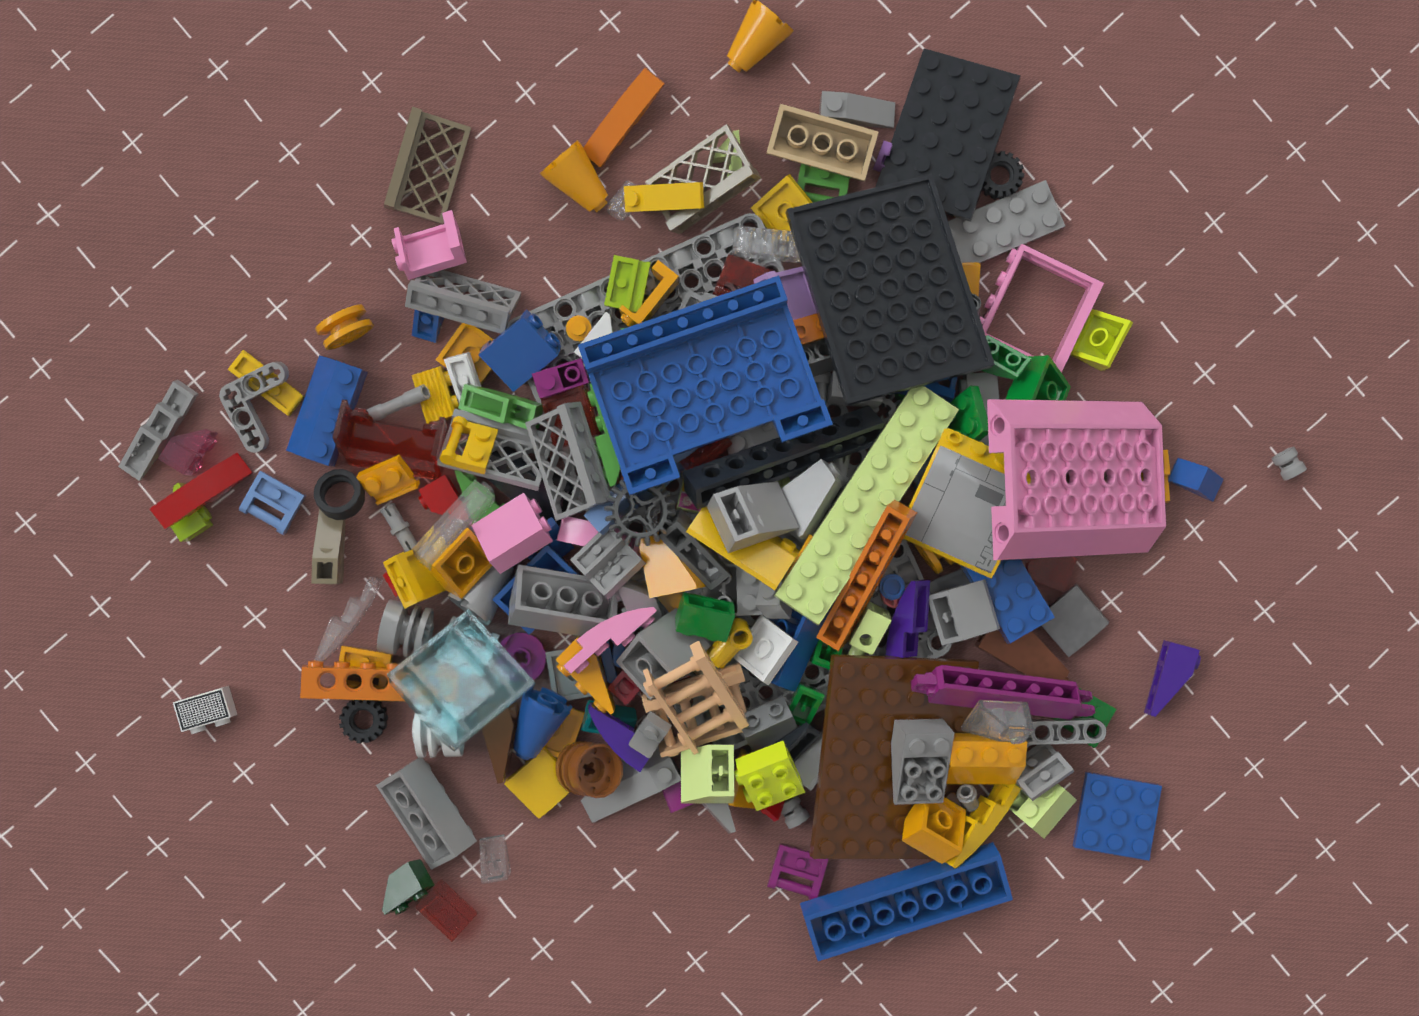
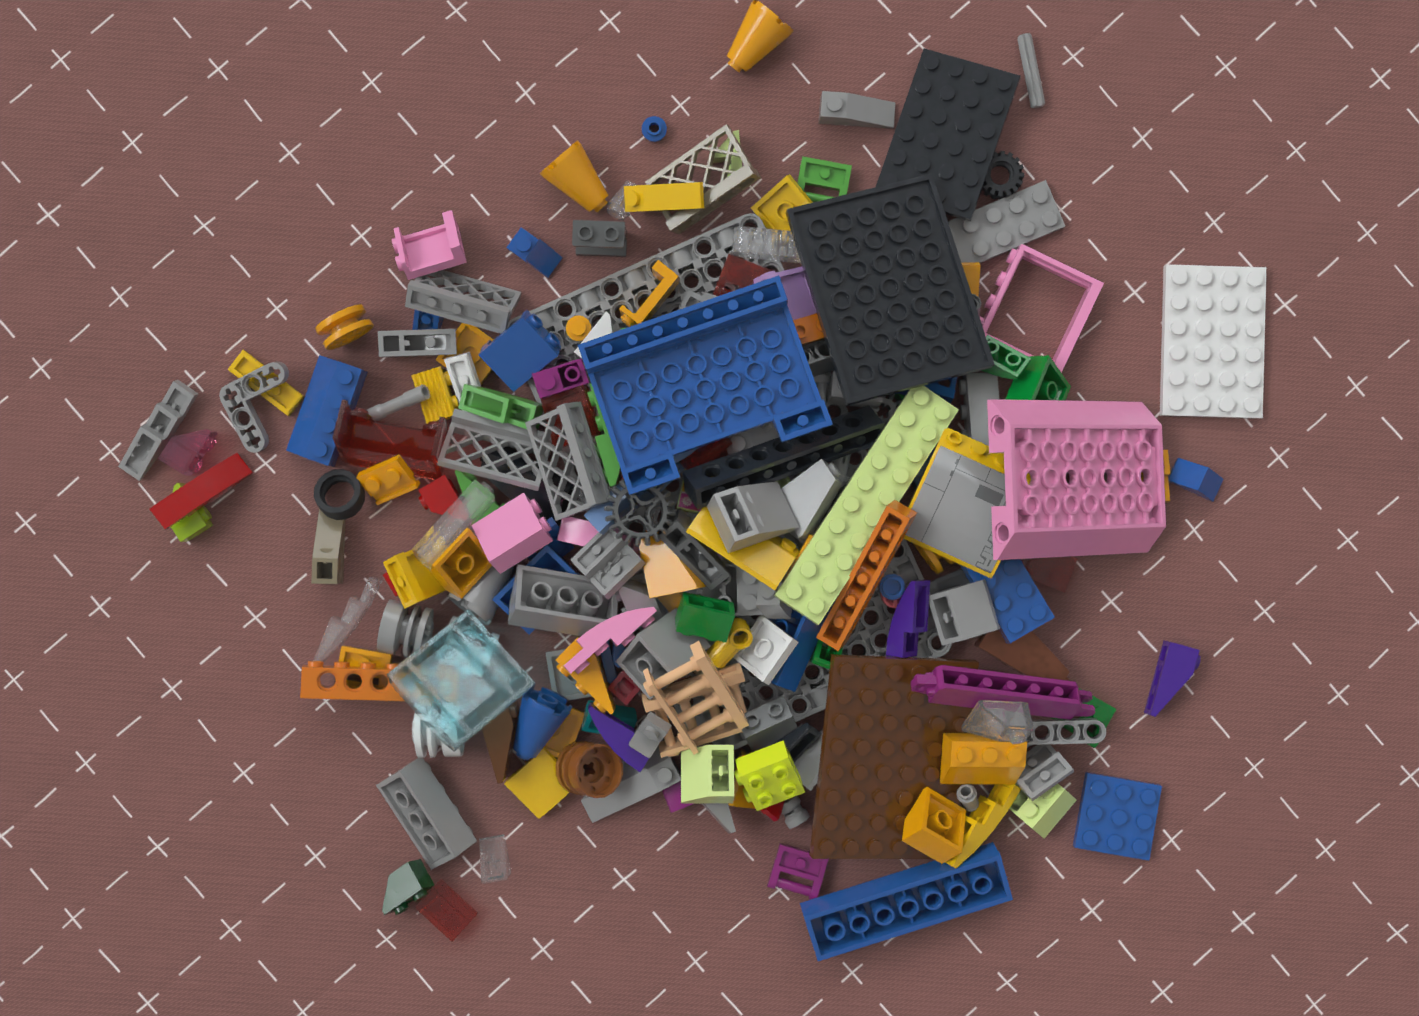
brick [173,686,237,734] -> none
medium blue plate [239,471,306,535] -> none
black tyre [339,700,388,744] -> none
light grey pin [380,503,420,552] -> none
dark tan fence [384,107,471,225] -> none
yellow plate [439,416,498,475] -> none
magenta plate [496,632,546,683] -> none
orange slope [583,68,665,167] -> none
lime plate [604,255,651,312] -> none
tan slope [766,104,878,181] -> none
green slope [788,682,825,726] -> none
yellowish green torso [847,601,891,656] -> none
medium lavender tile [873,141,893,172] -> none
light grey slope [891,719,954,805] -> none
green plate [947,385,988,441] -> none
flat silver slope [1041,584,1109,657] -> none
neon yellow slope [1070,309,1133,371] -> none
light grey wheel [1271,447,1307,481] -> none
none -> light grey slope [378,329,457,358]
none -> blue slope [506,227,563,278]
none -> dark grey panel [572,220,627,257]
none -> blue plate [642,116,667,142]
none -> light grey axle [1017,33,1045,108]
none -> white plate [1160,264,1266,419]

